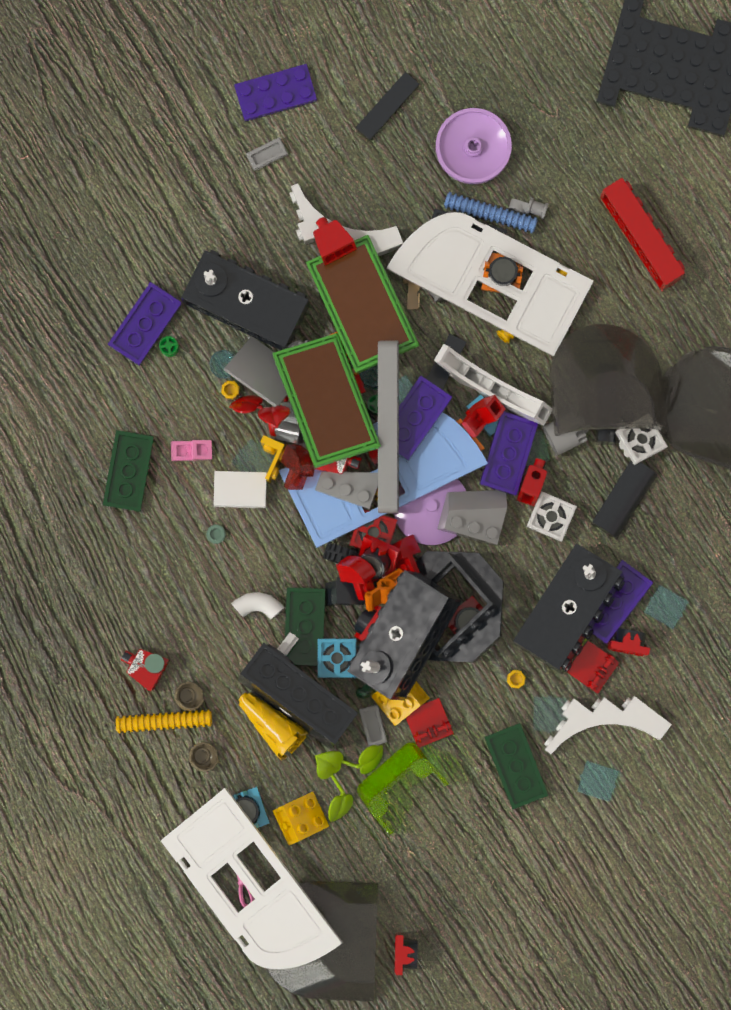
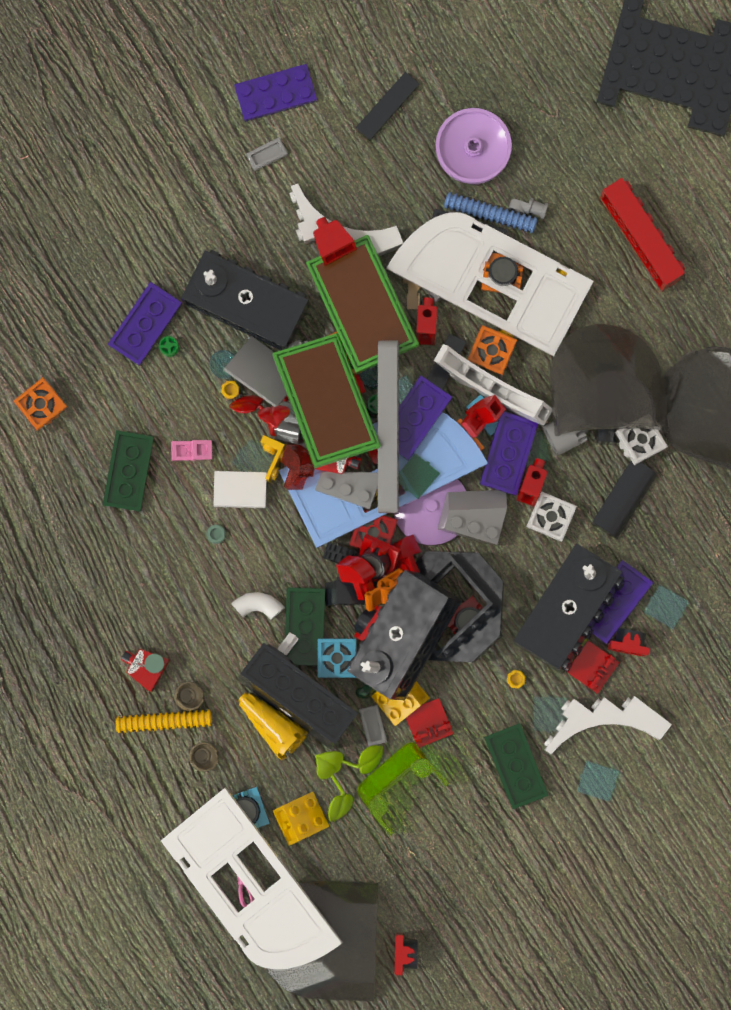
none -> orange piece [13,377,67,431]
none -> clear green piece [399,453,440,499]
none -> red torso [416,297,437,346]
none -> orange piece [467,325,517,375]

